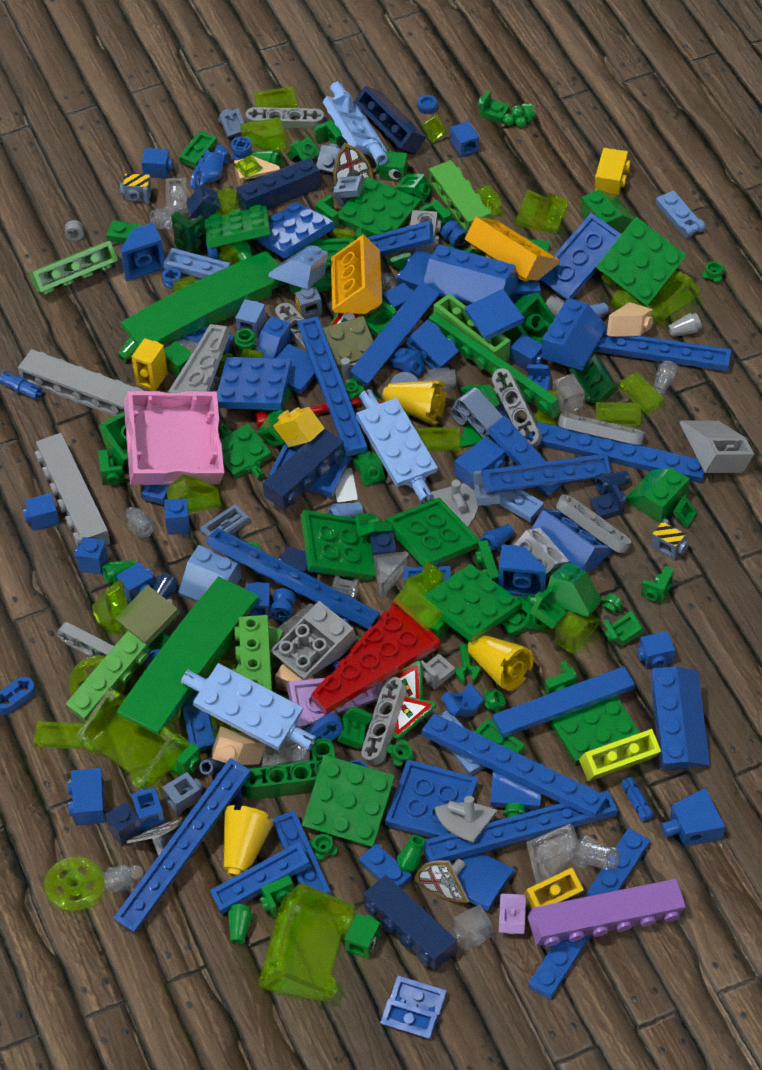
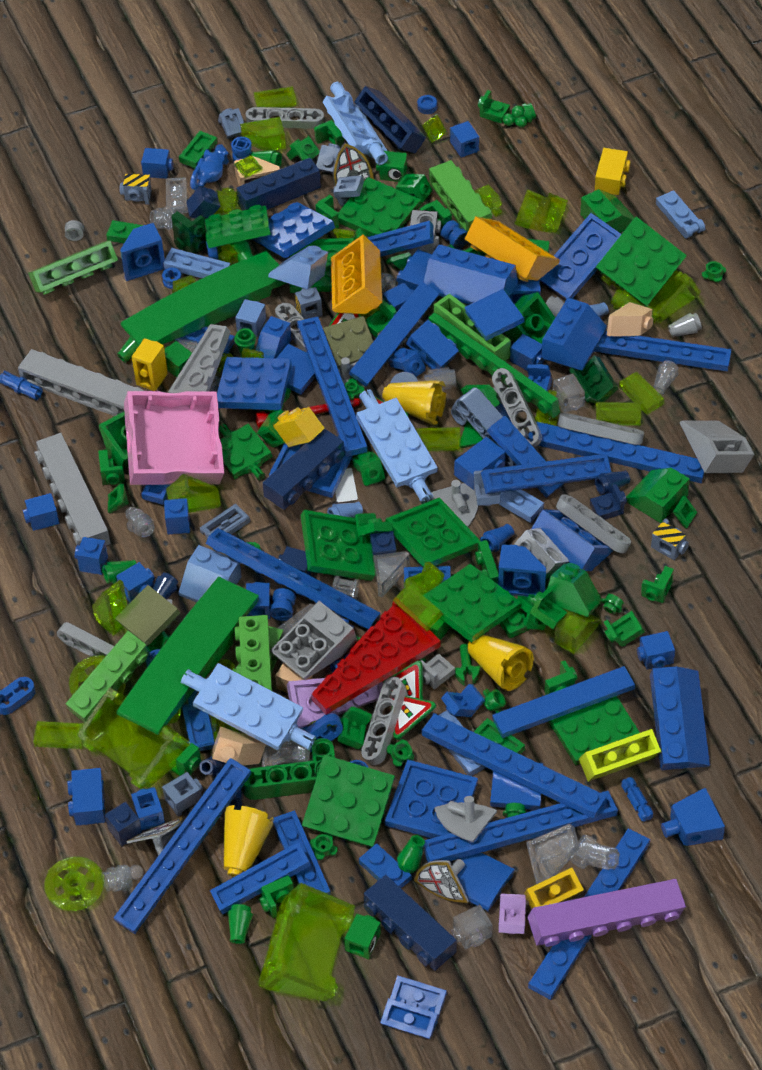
none -> green slope [107,484,128,514]

